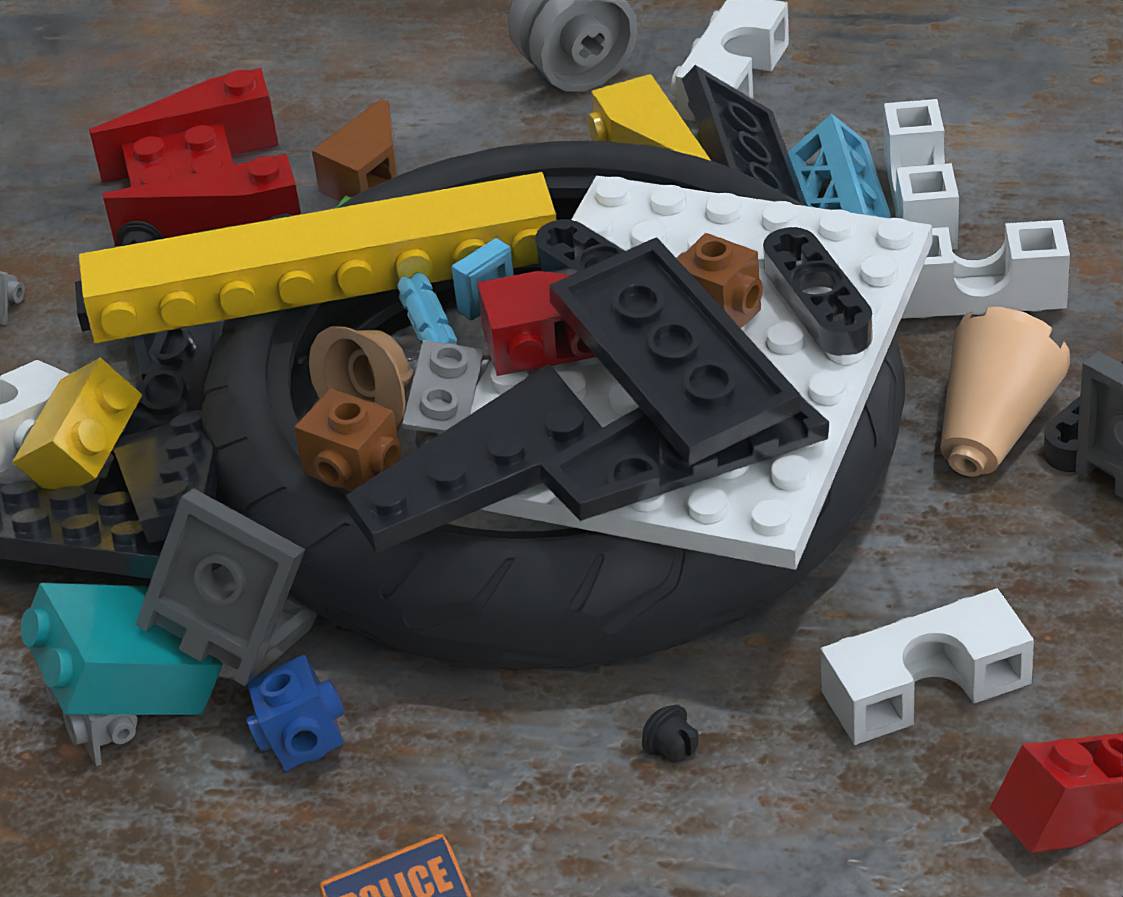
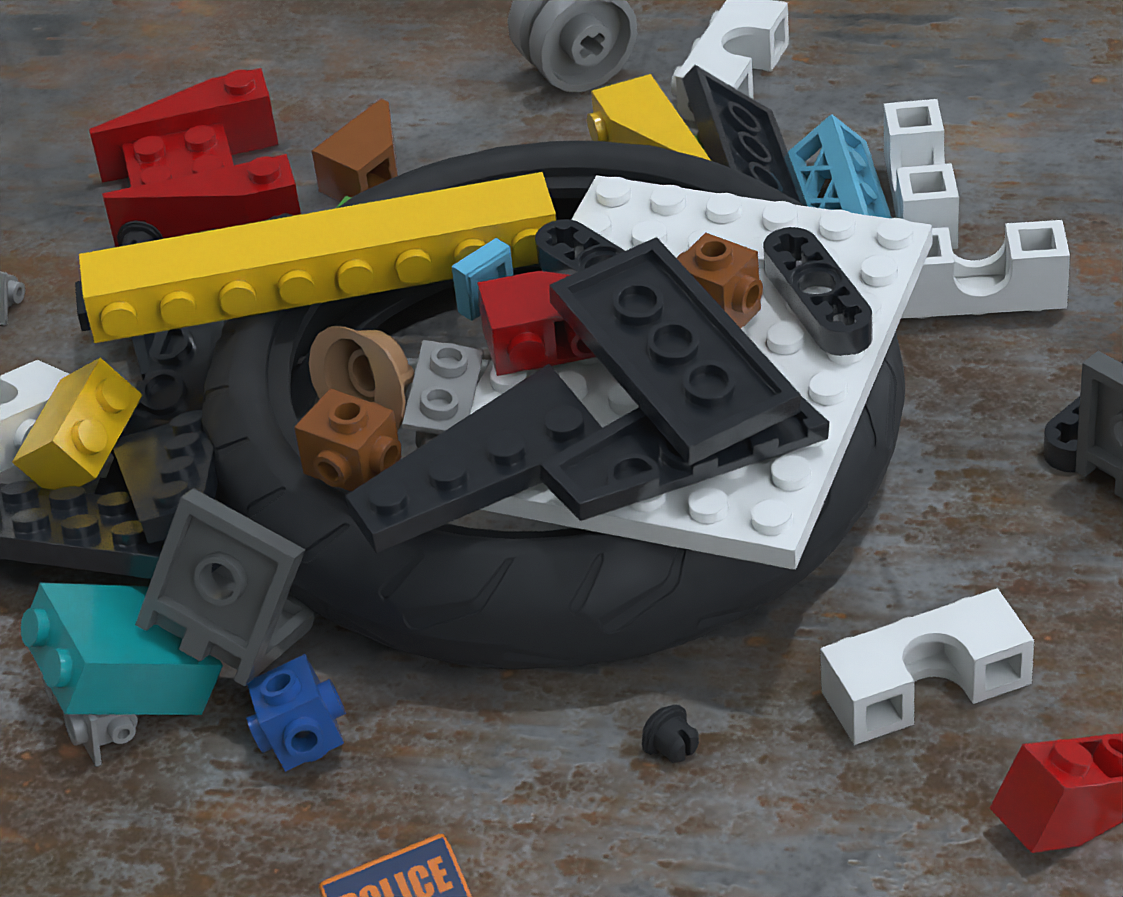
medium azure axle [397,272,457,344] -> none
light nougat cone [940,307,1070,476] -> none

